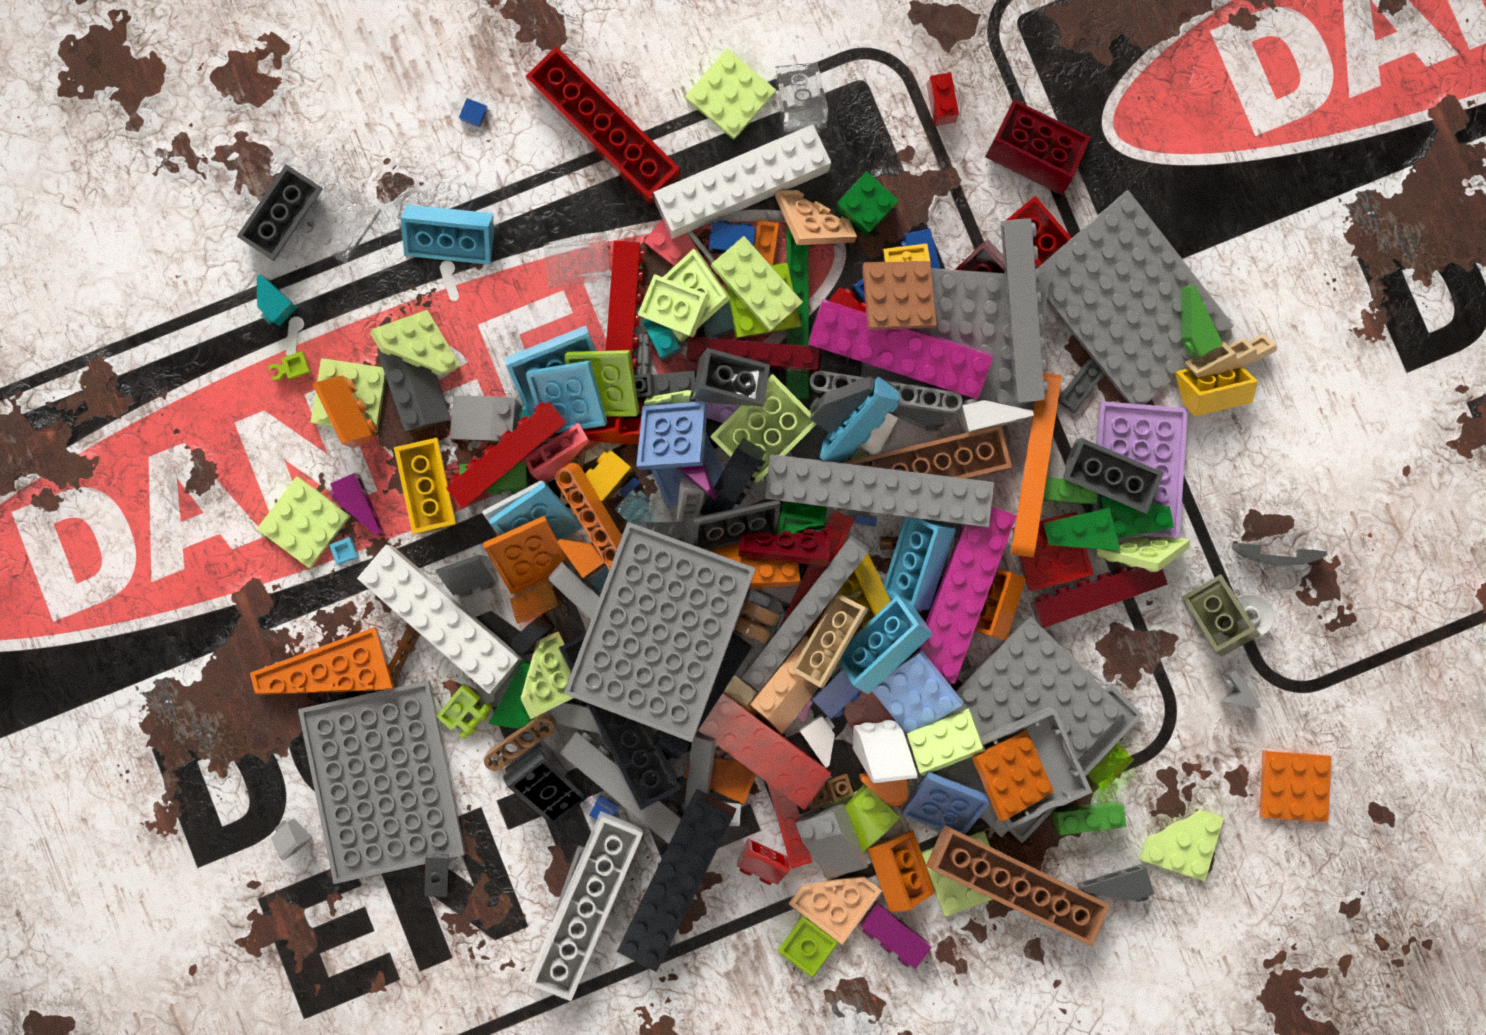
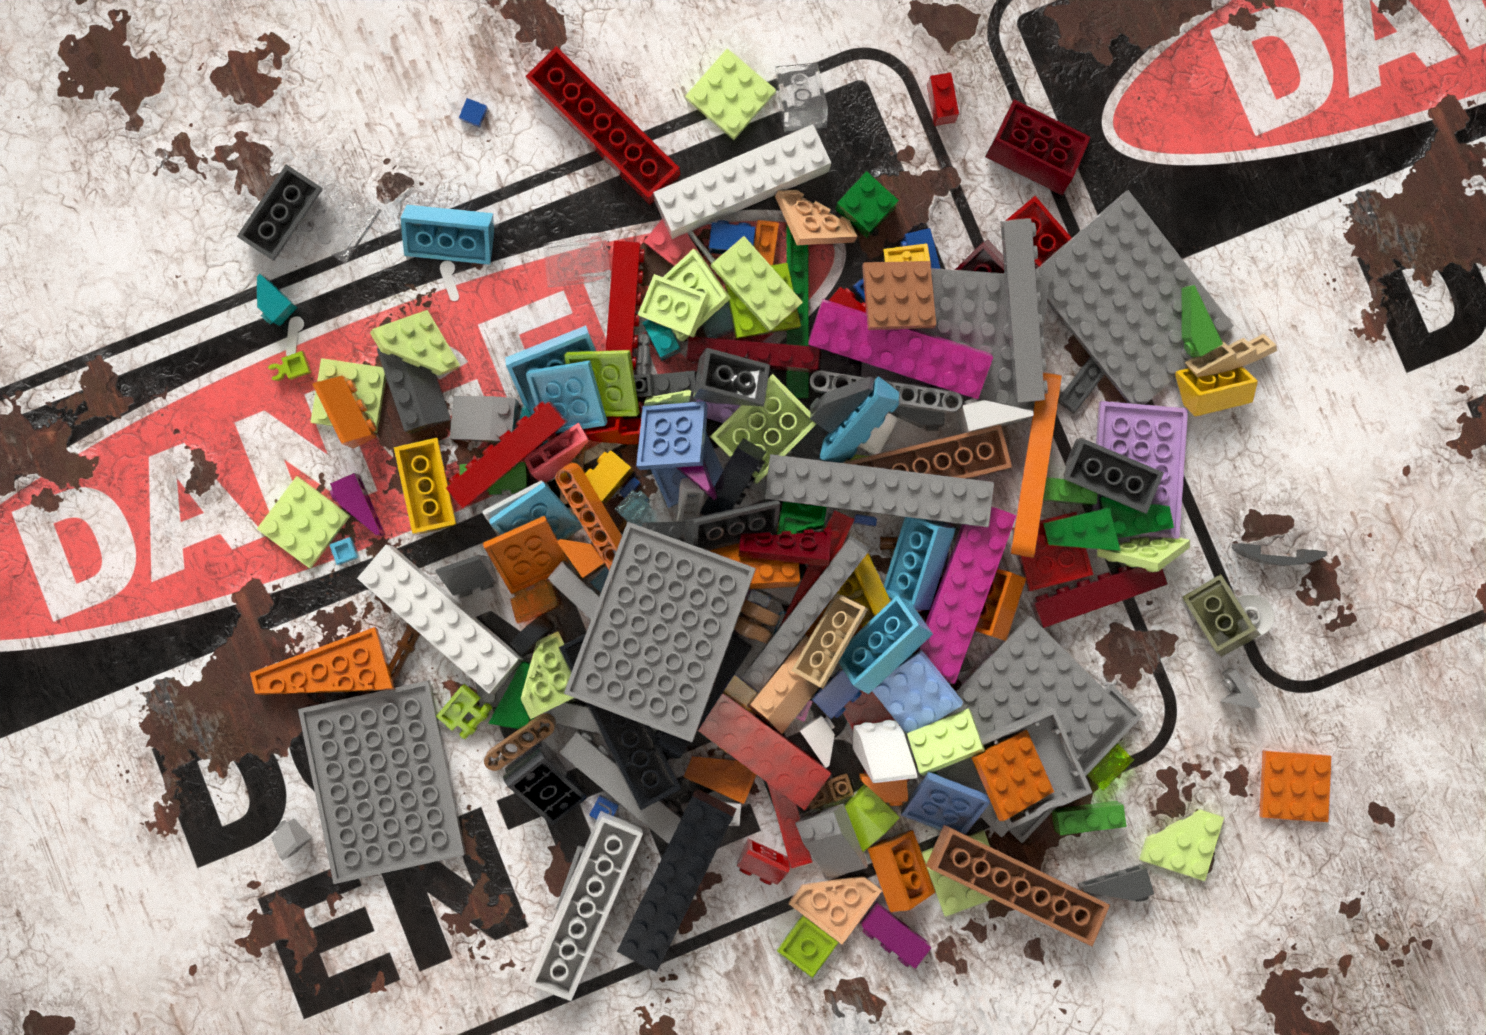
dark grey plate [425,853,449,897] -> none
light grey tile [684,733,716,812] -> none

